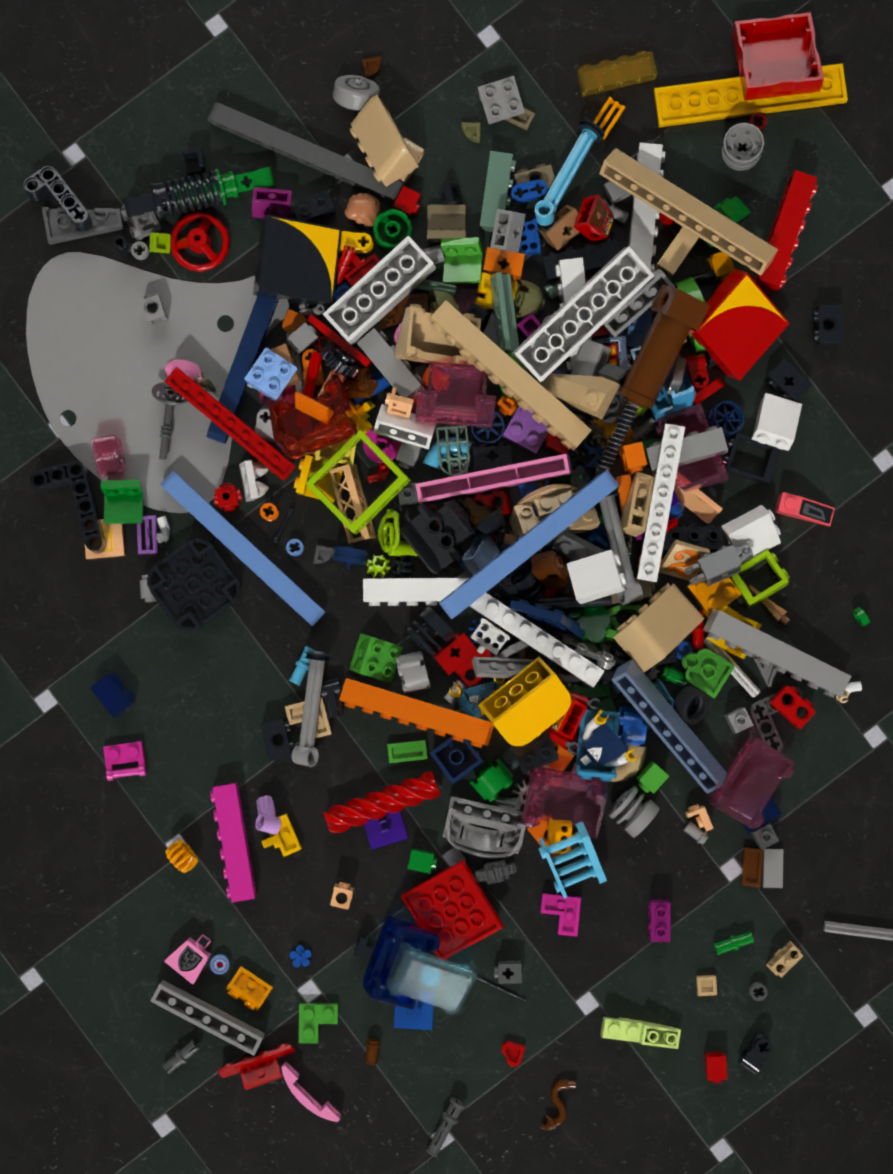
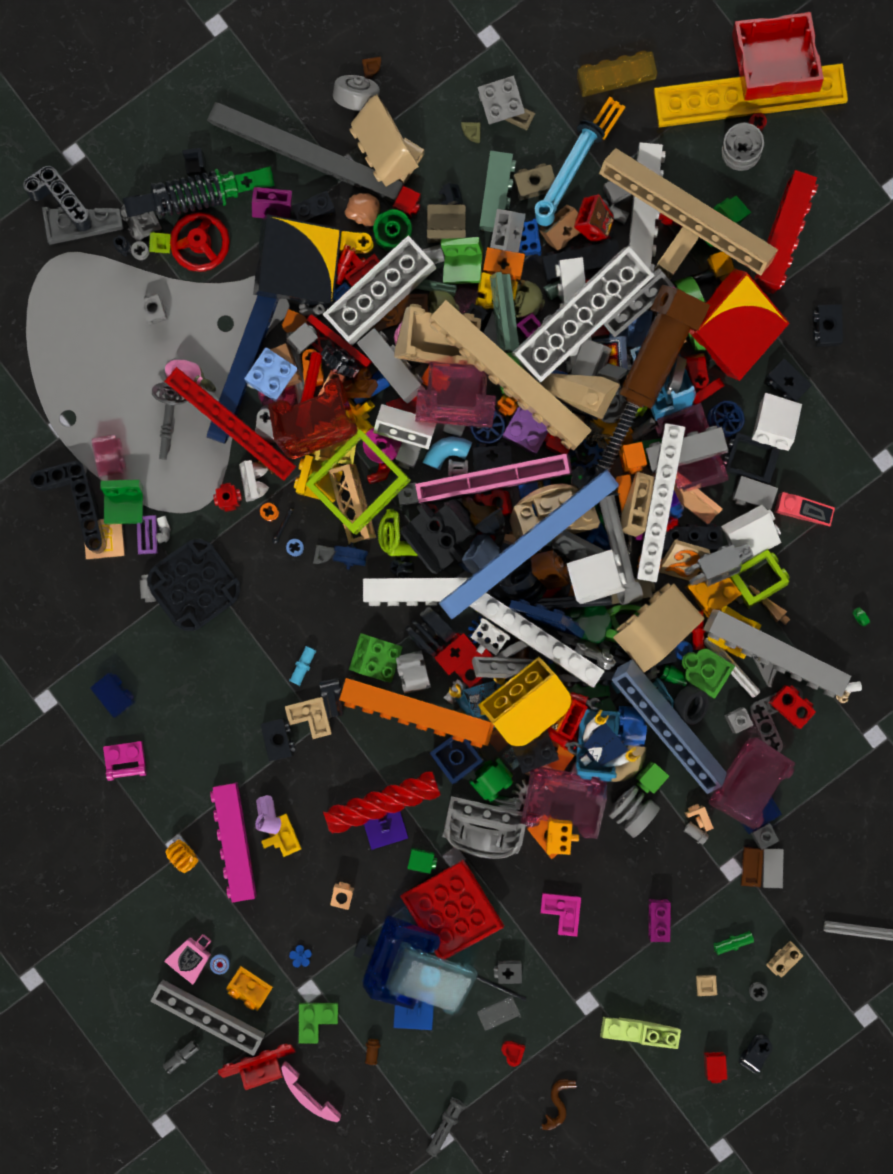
medium blue beam [160,471,325,626] -> none
light grey piece [292,651,333,767] -> none
orange slope [295,392,334,424] -> none
lime gear [366,555,390,579] -> none
light nougat bracket [385,387,414,418] -> none
bright green tile [387,740,428,763] -> none
sand green window [436,425,470,476] -> none
dark grey gear [474,859,517,884] -> none
blue beam [511,180,547,203] -> none
medium azure fence [538,821,607,899] -> none
none -> clear tile [477,996,520,1031]
none -> reddish brown tile [489,729,509,752]
none -> light grey brick [731,476,778,510]

